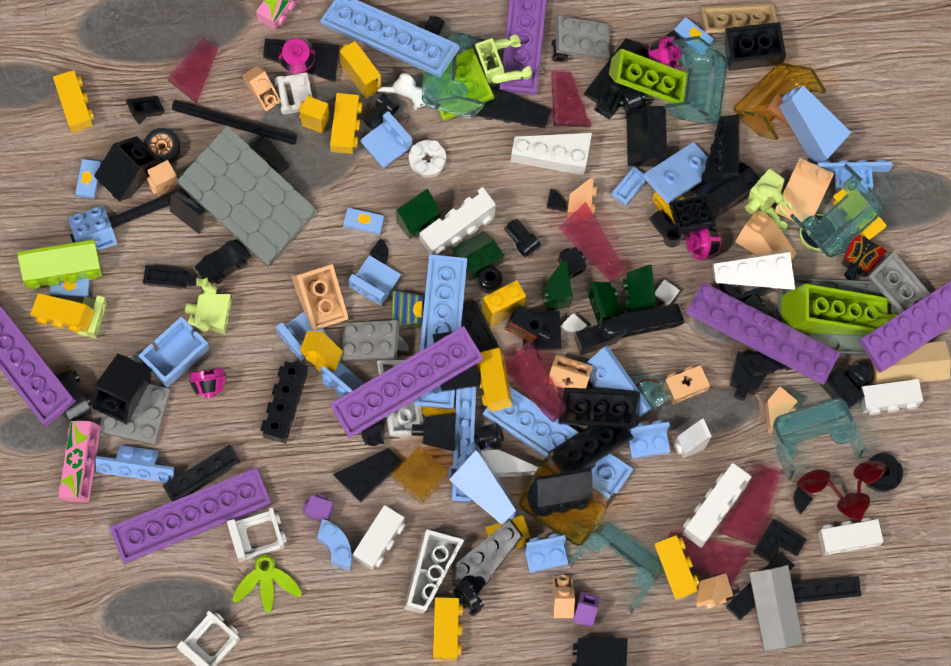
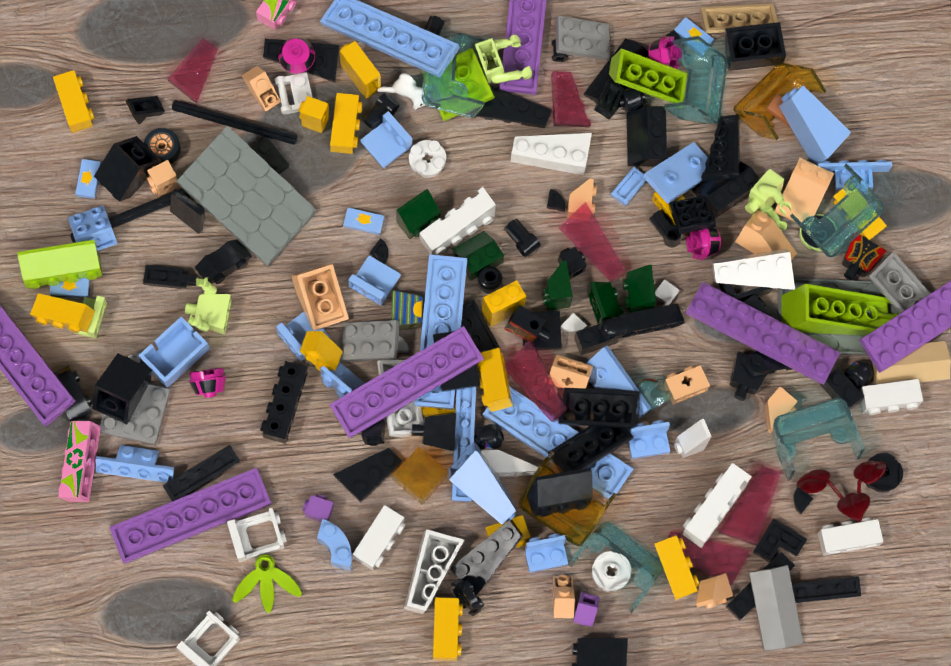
none -> white plate [592,551,631,592]

